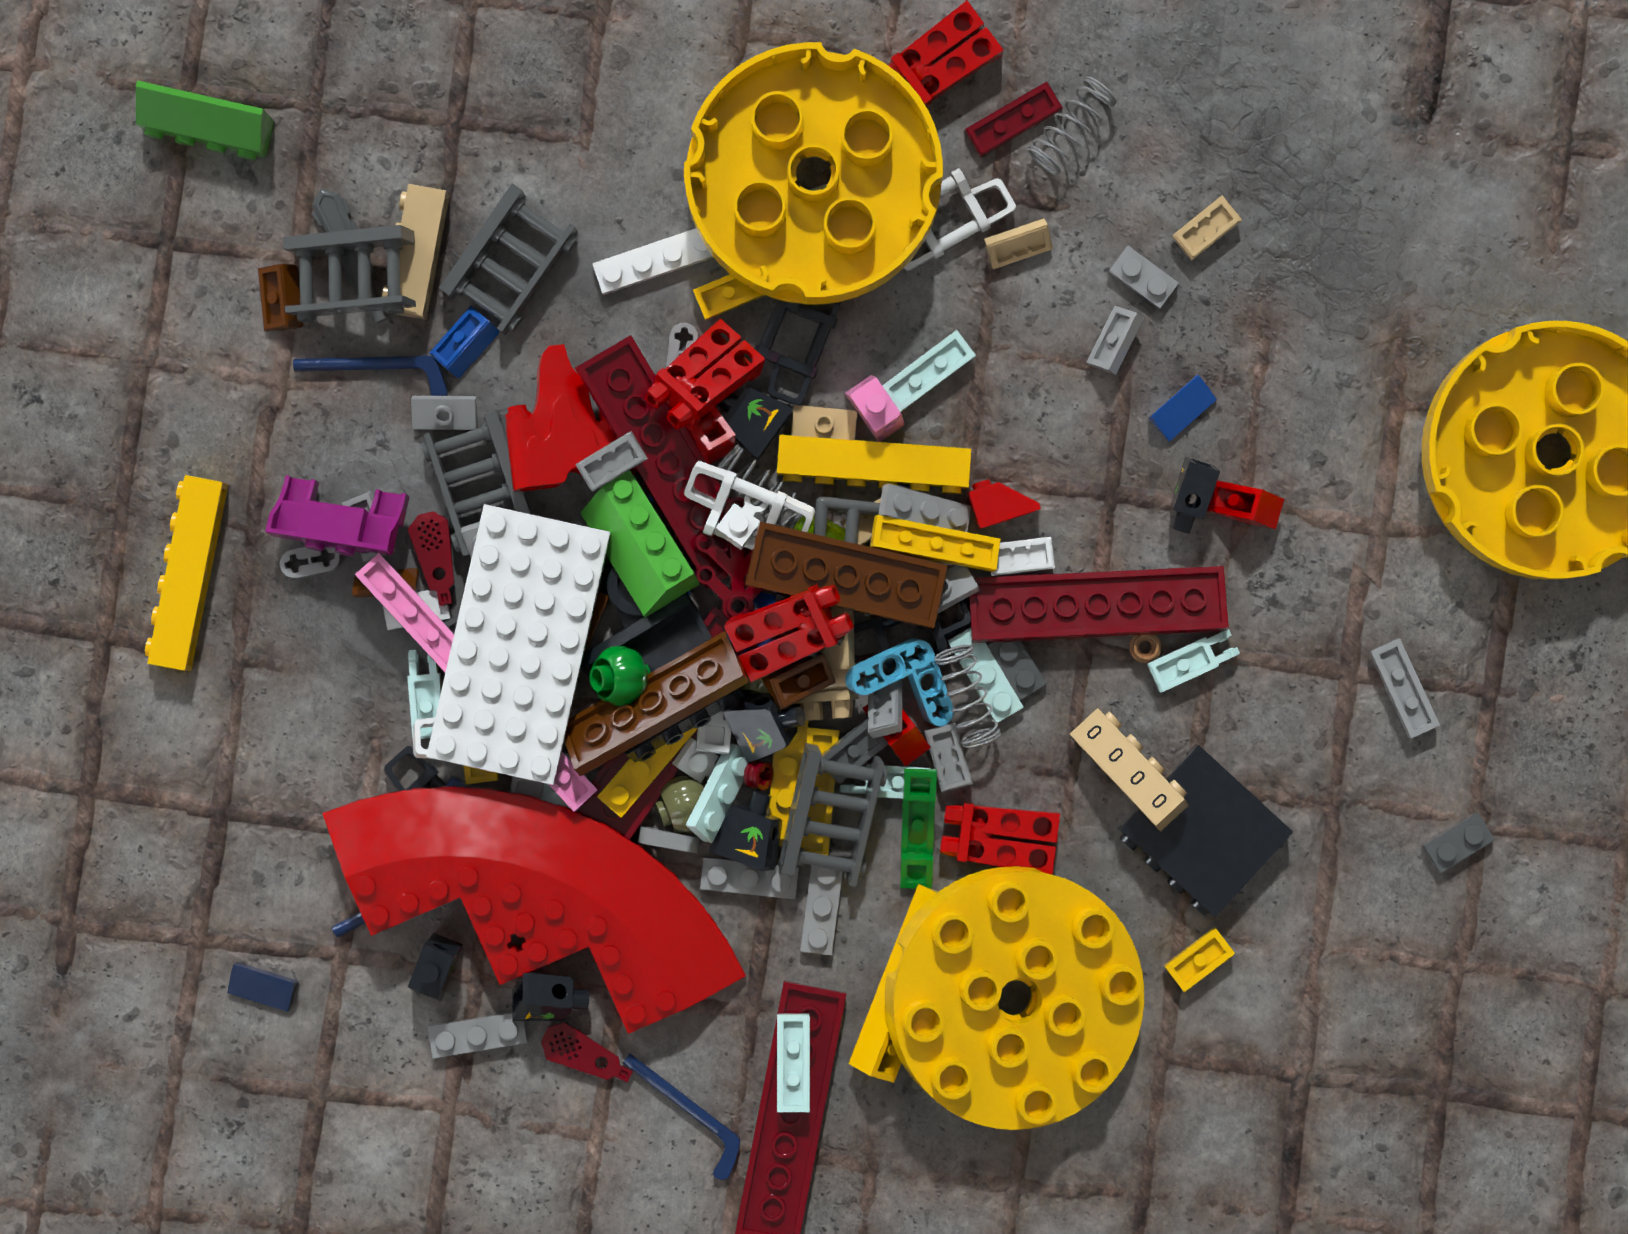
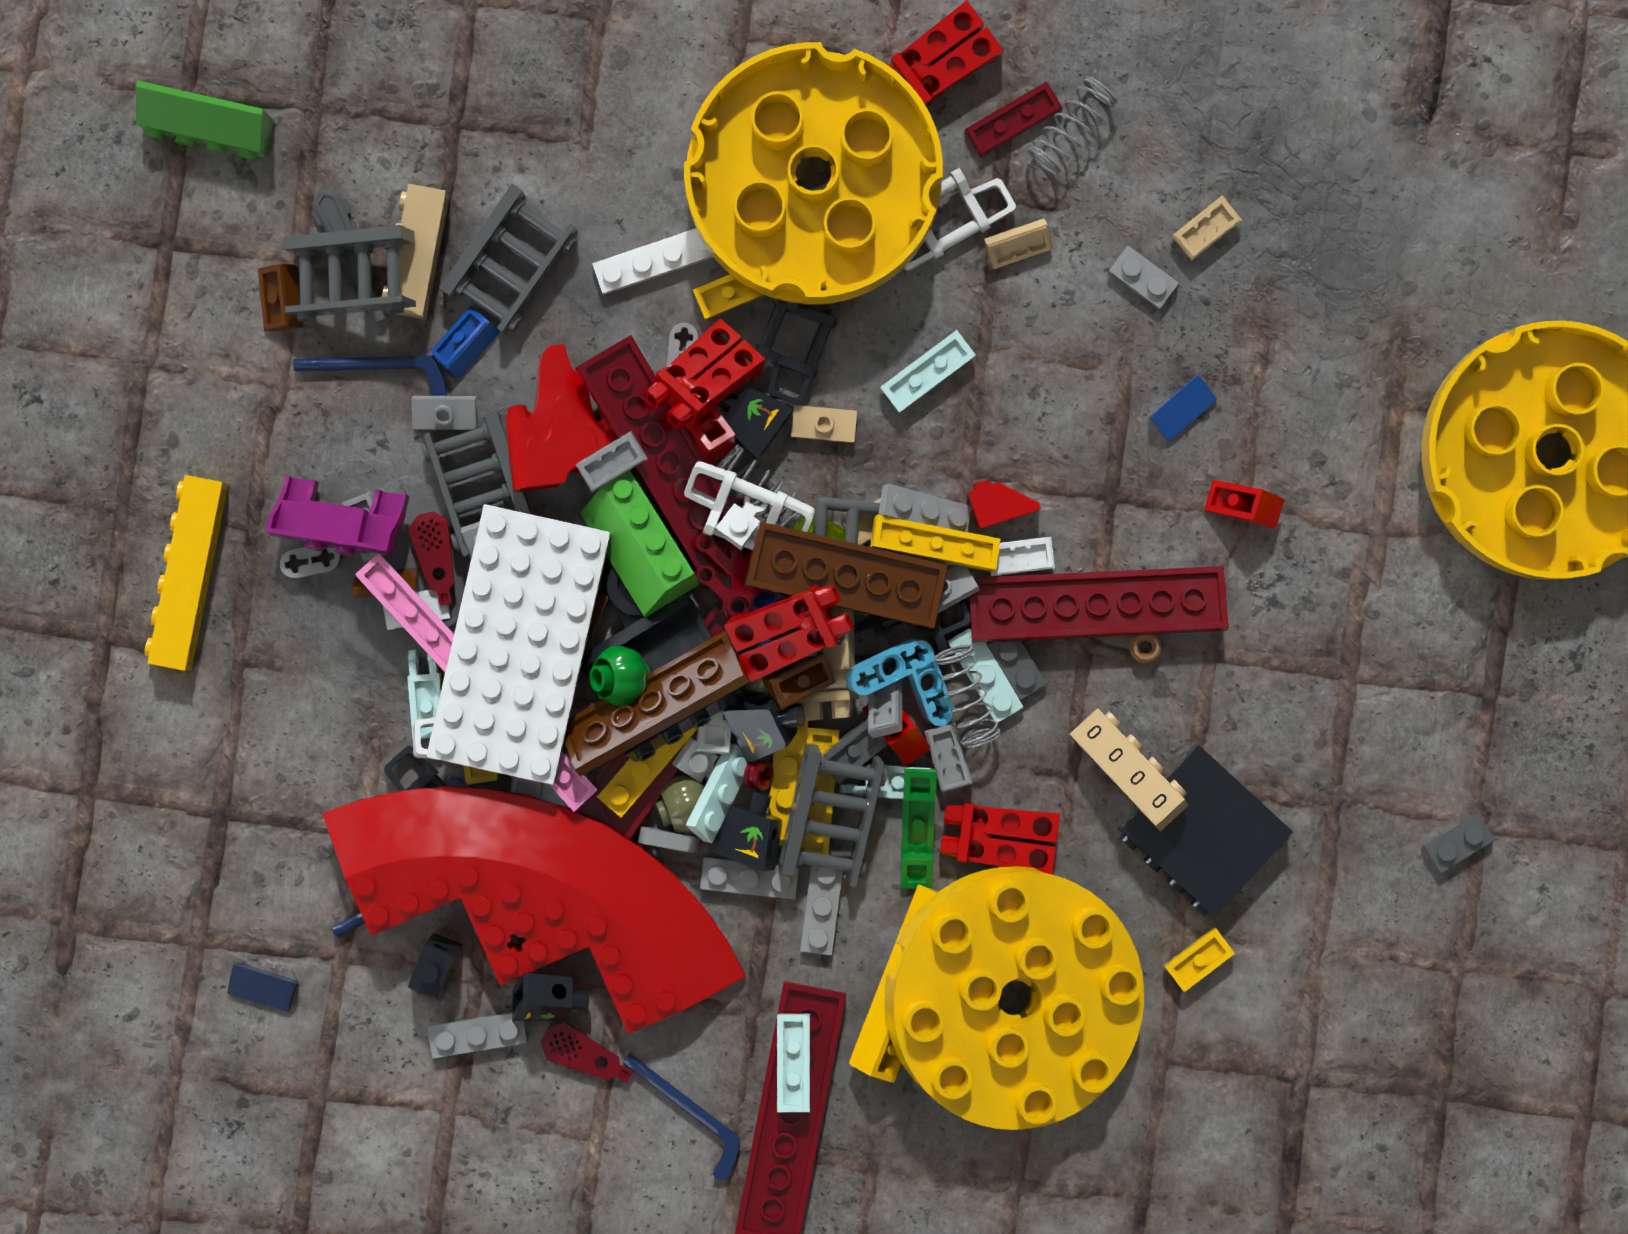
yellow brick [777,435,971,494] -> none
bright pink torso [845,375,905,442] -> none
light grey plate [1087,306,1144,375] -> none
light aqua hinge [1147,629,1240,693] -> none
black torso [1170,456,1220,534] -> none
light grey plate [1369,638,1440,739] -> none

